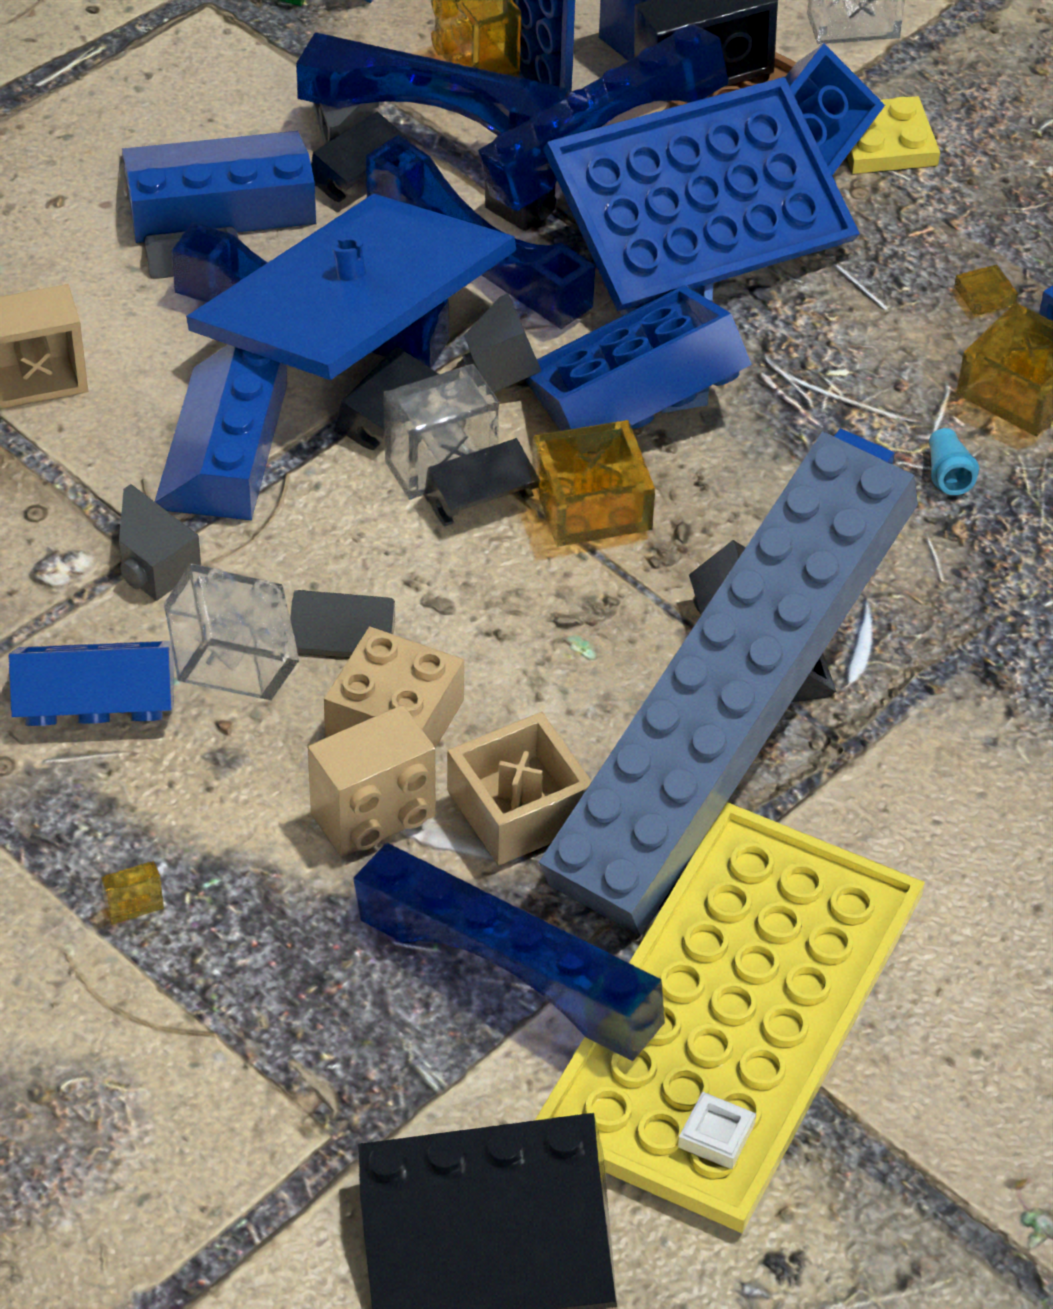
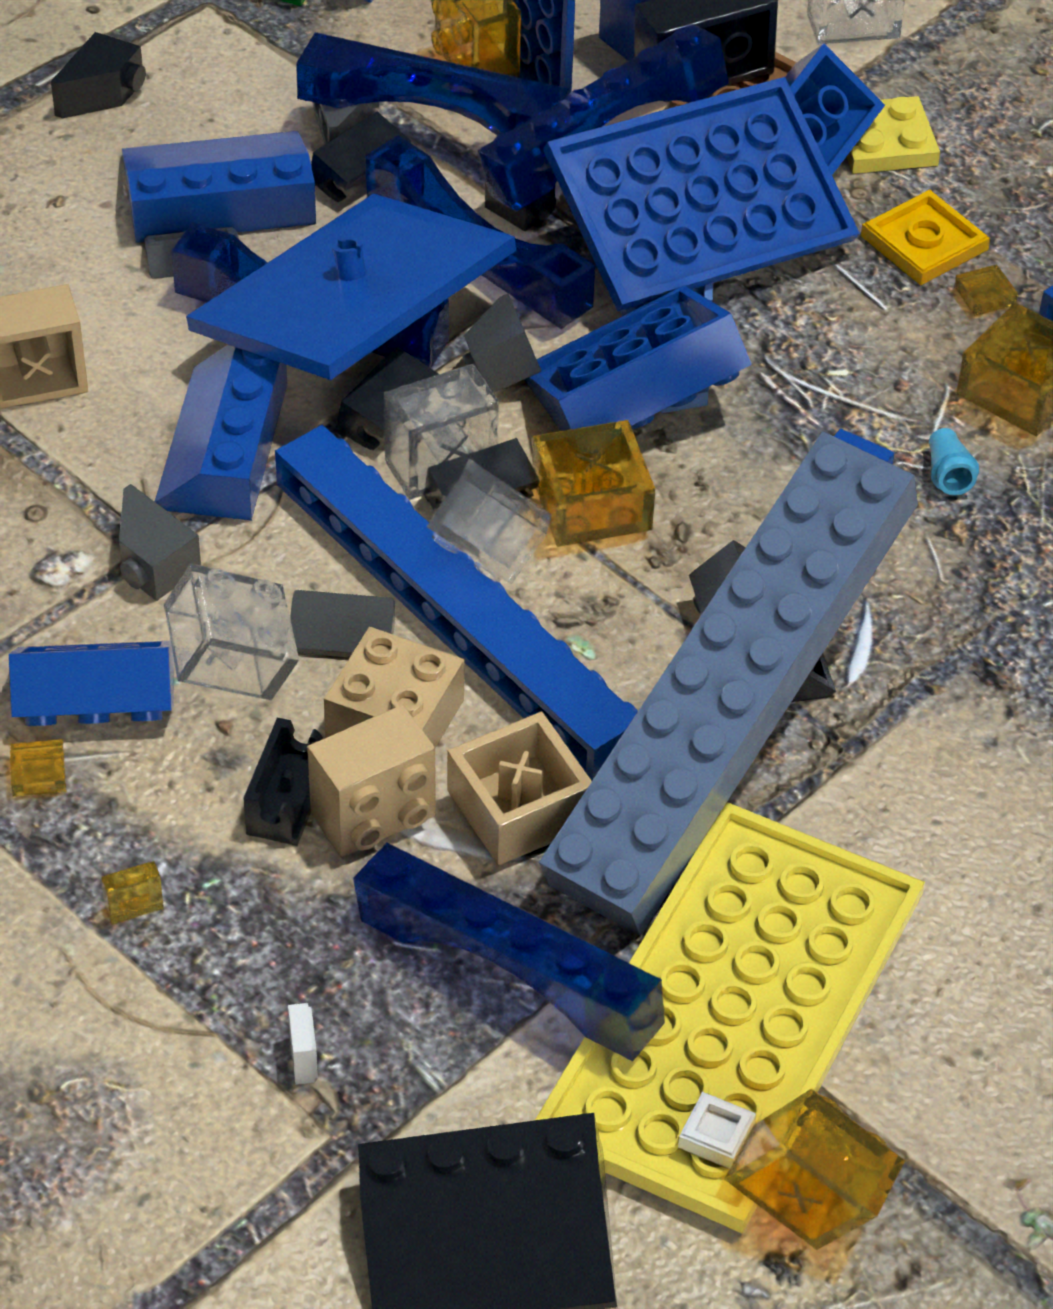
none -> clear yellow tile [10,739,67,797]
none -> black slope [51,32,146,118]
none -> black hinge [243,717,323,846]
none -> blue brick [275,425,638,781]
none -> white tile [288,1003,318,1085]
none -> clear brick [427,459,552,584]
none -> clear yellow brick [724,1088,905,1250]
none -> yellow tile [861,189,990,286]

